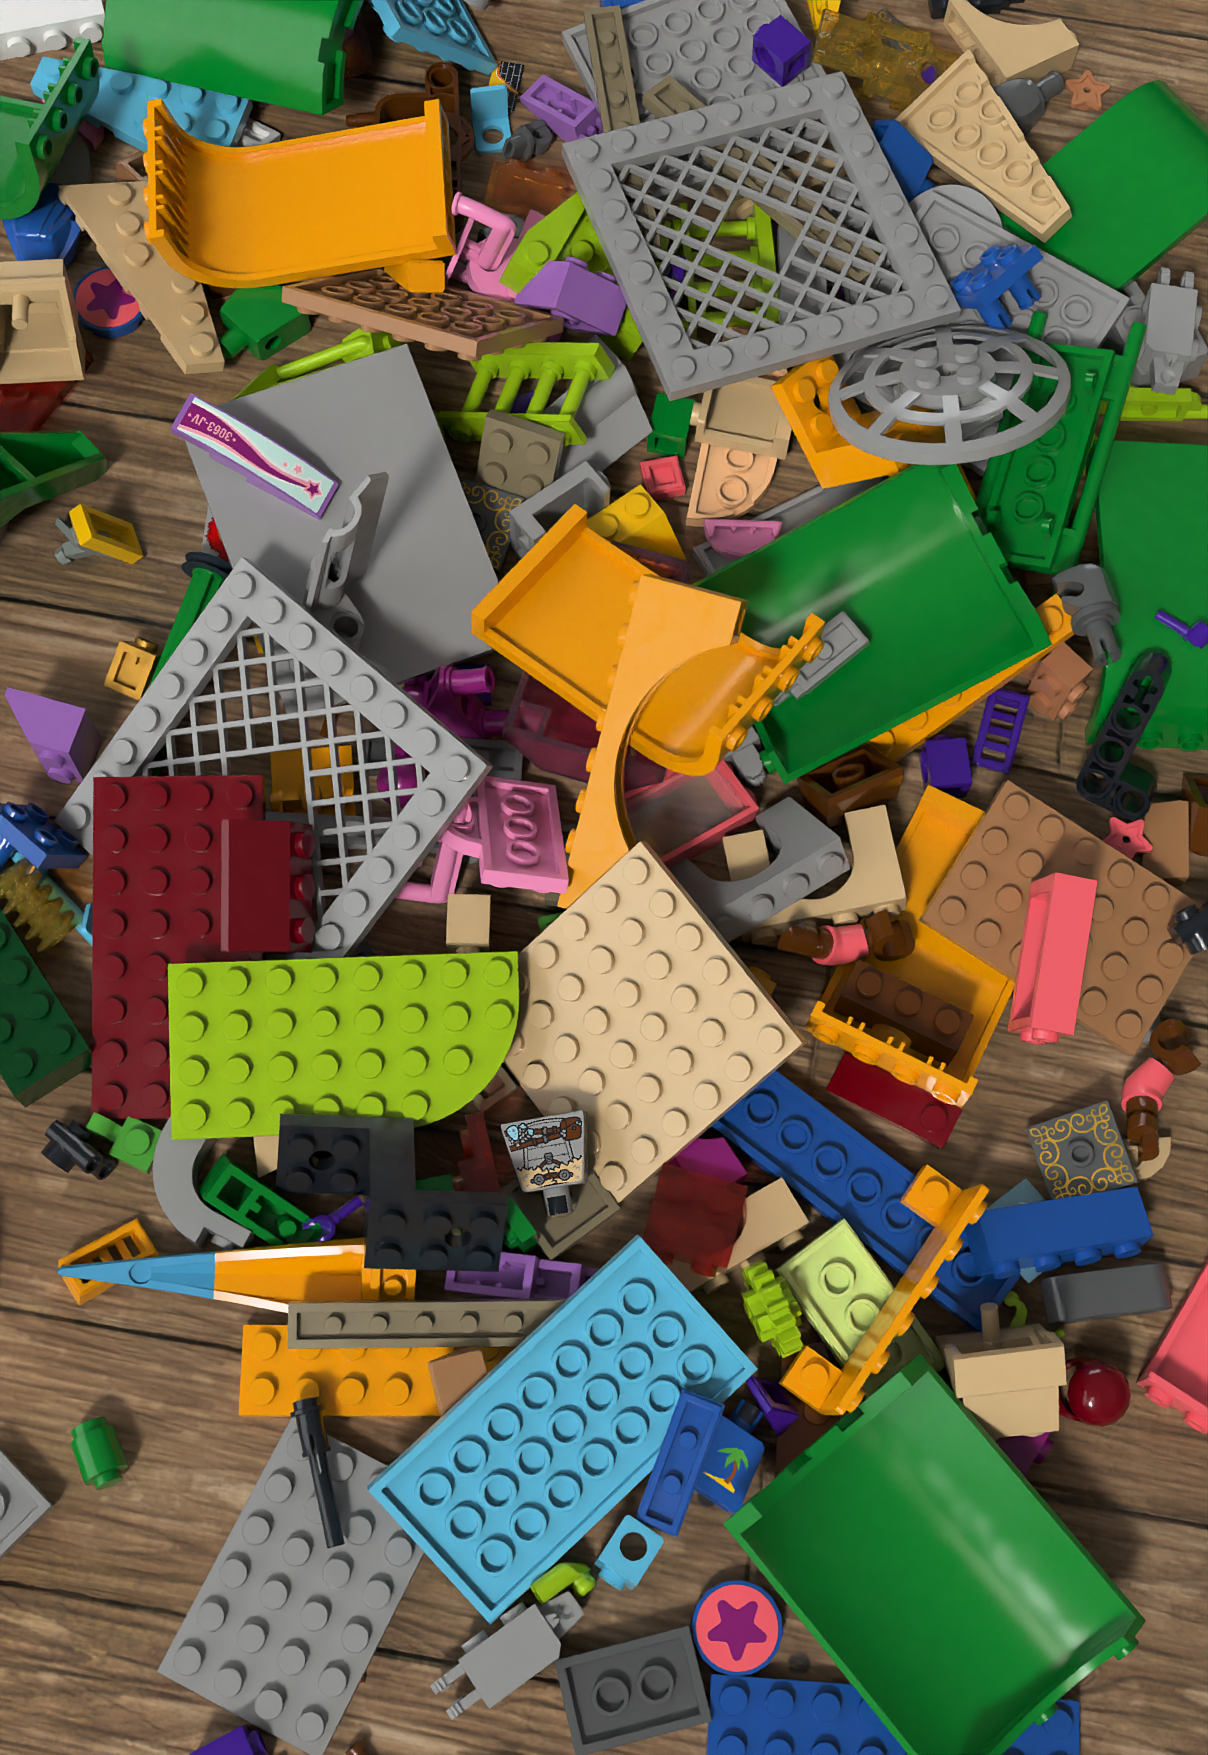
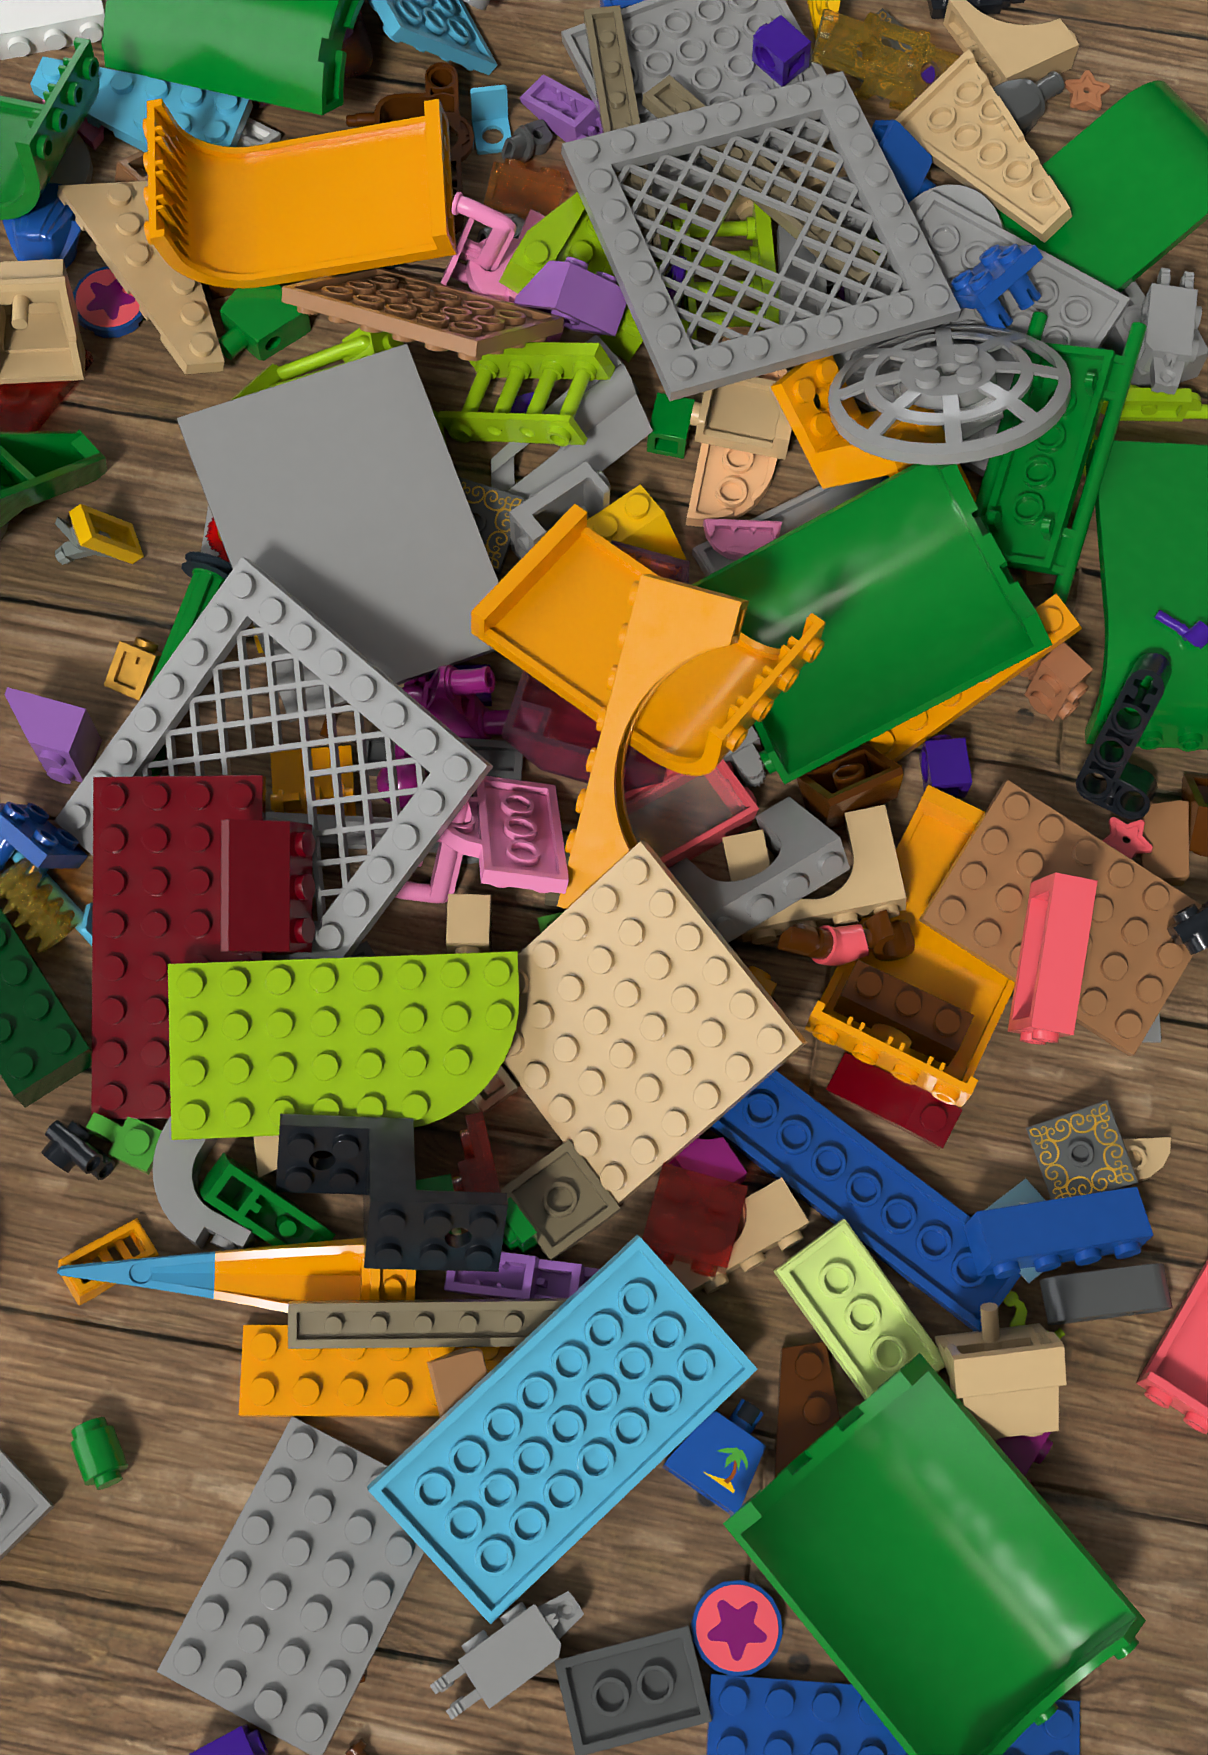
slope [171,393,339,520] -> none
light grey panel [289,472,389,679] -> none
black pin [290,1397,345,1549] -> none
dark purple hand [302,1196,363,1242] -> none
light orange slope [384,260,445,293] -> none
dark tan plate [475,409,566,499] -> none
sticker [489,60,524,113] -> none
torso [501,1110,588,1216] -> none
lime arm [530,1562,596,1604] -> none
medium azure bracket [594,1515,664,1591] -> none
blue tile [635,1388,726,1537] -> none
coral tile [639,455,686,501] -> none
lime gear [742,1260,803,1358] -> none
dark purple slope [746,1376,799,1436] -> none
light grey hinge [773,611,870,707] -> none
light orange bracket [779,1164,990,1415] -> none
dark purple slope [970,689,1030,774] -> none
dark grey piece [1052,563,1122,666] -> none
dark red helmet [1059,1357,1131,1427] -> none
reddish brown piece [1121,1018,1201,1161] -> none

